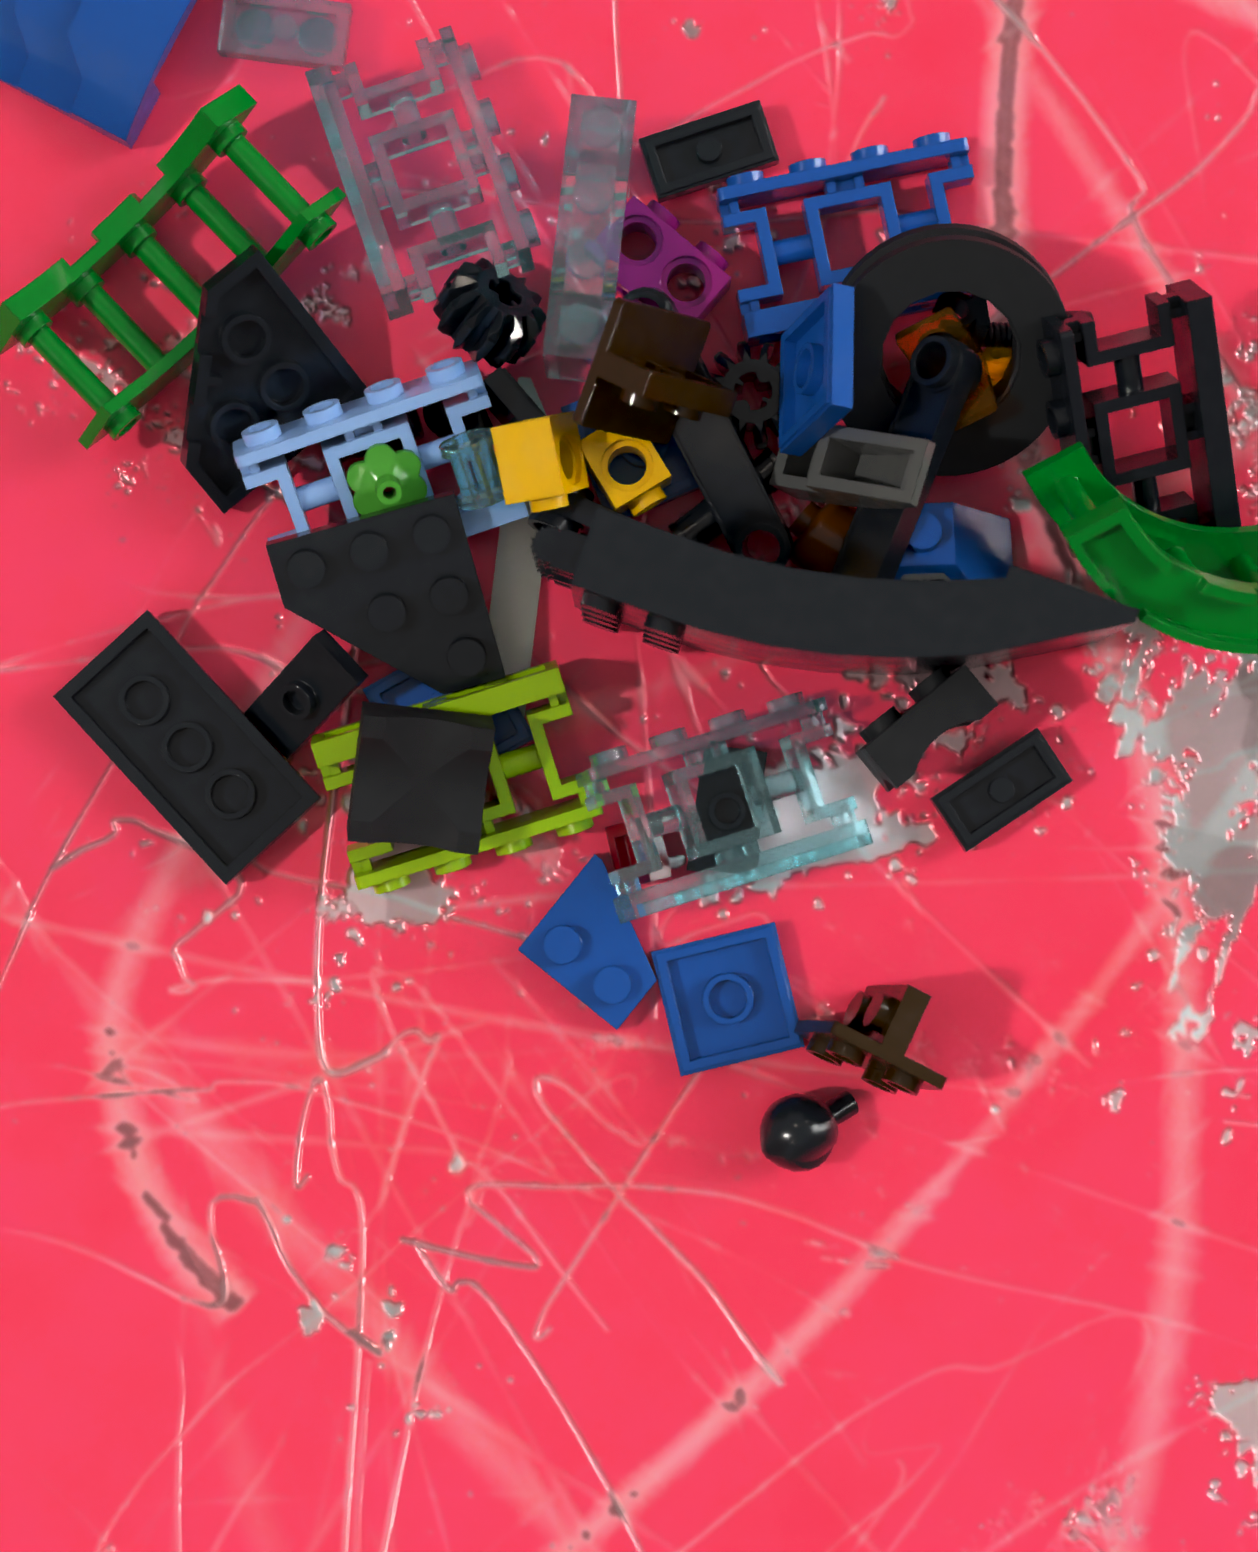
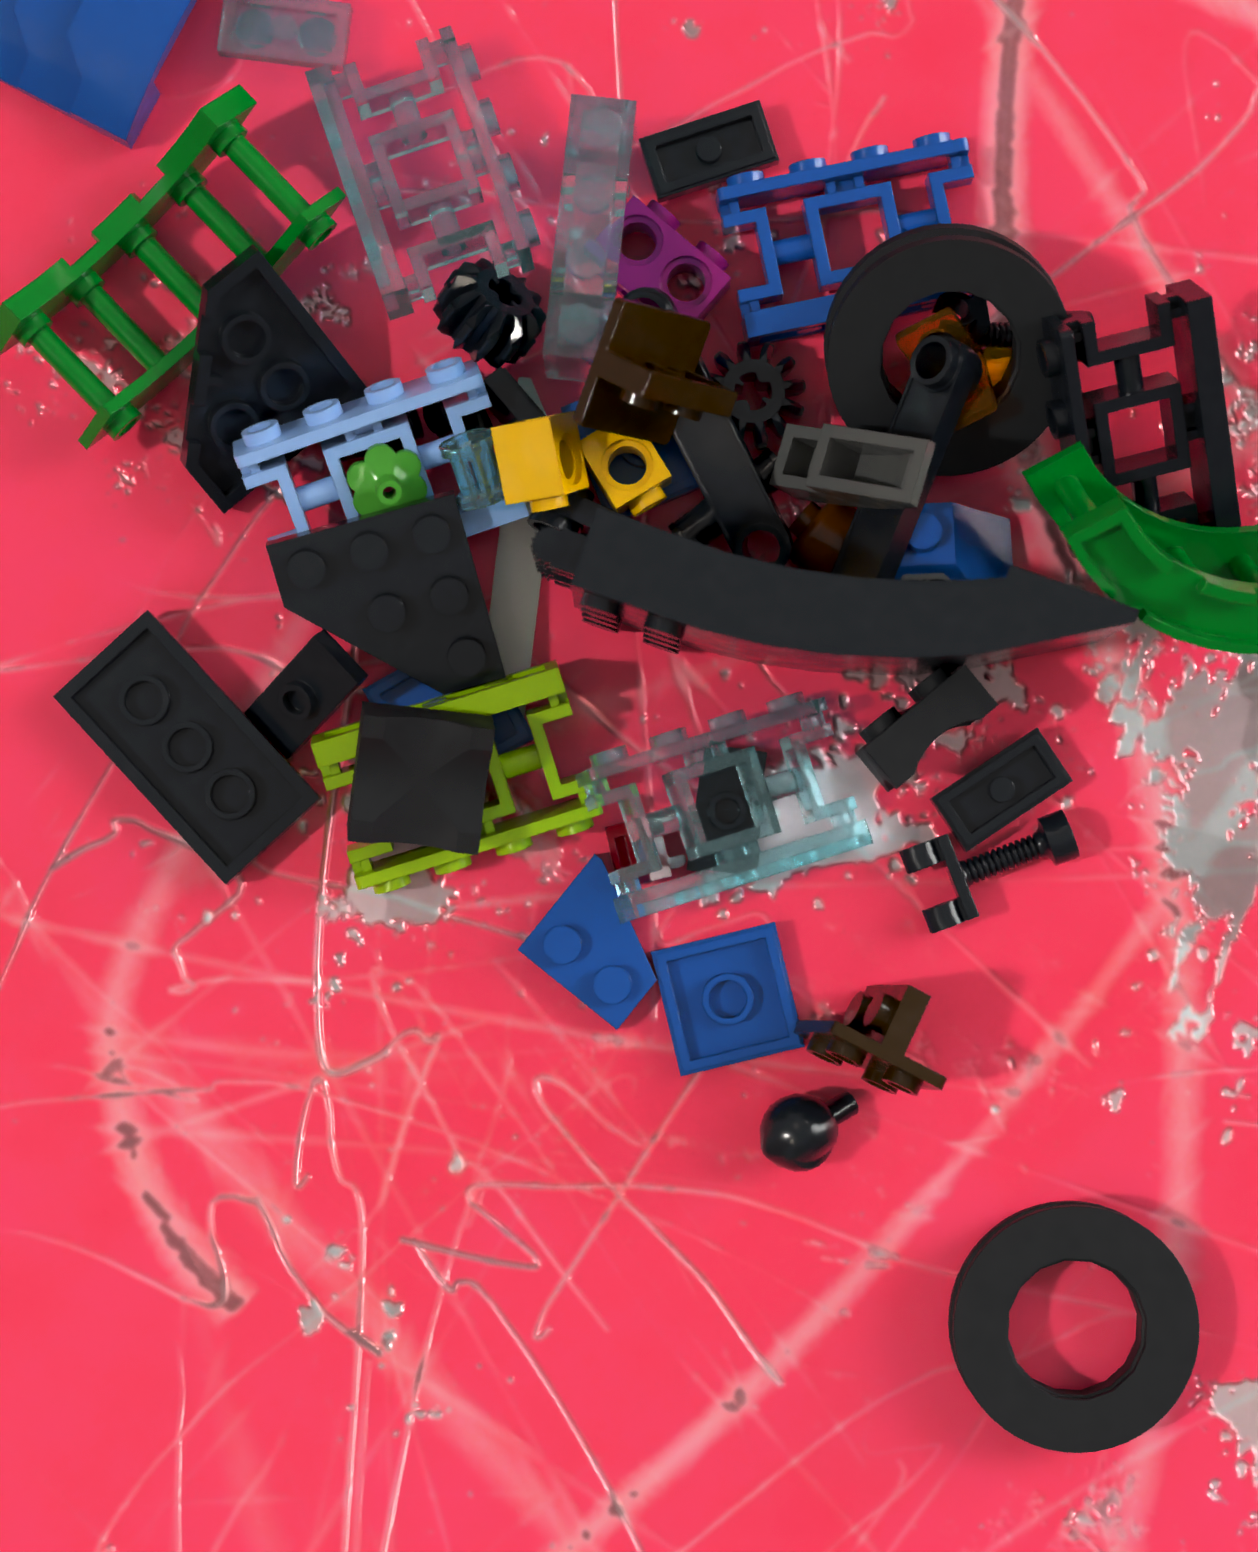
blue tile [778,283,854,456] -> none
none -> black bar [900,809,1080,934]
none -> black tyre [948,1201,1199,1453]

